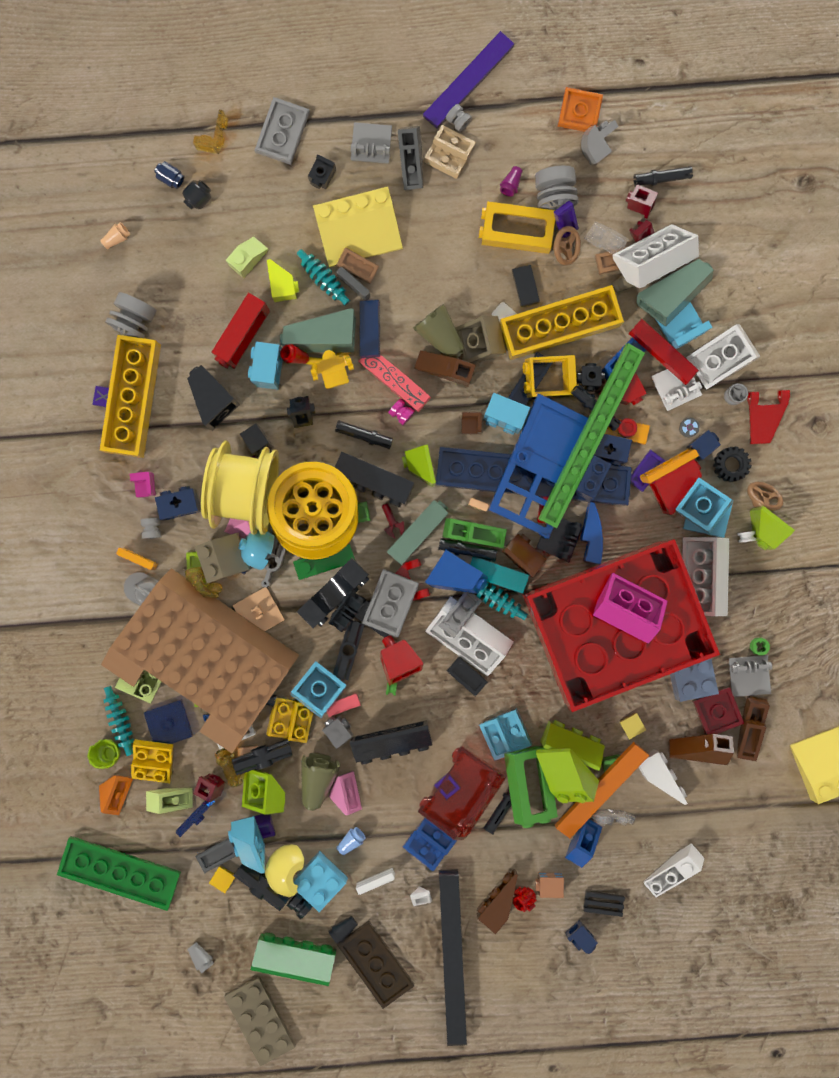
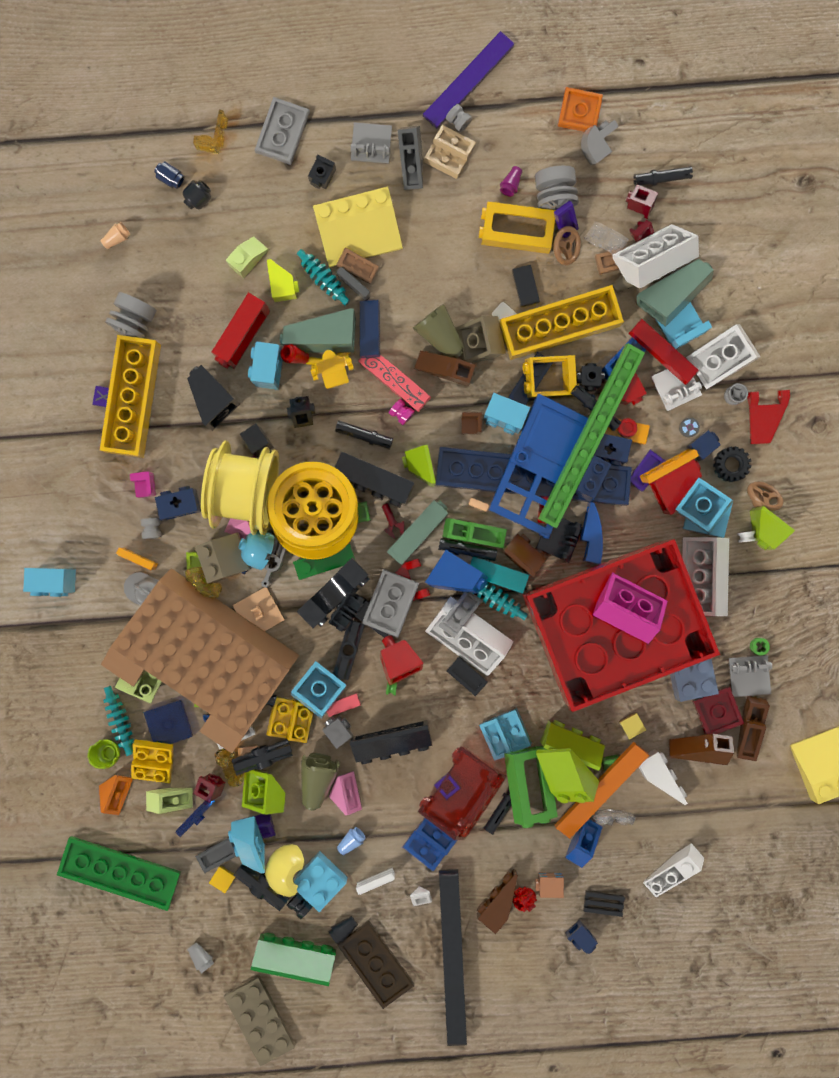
none -> medium azure brick [23,568,76,597]

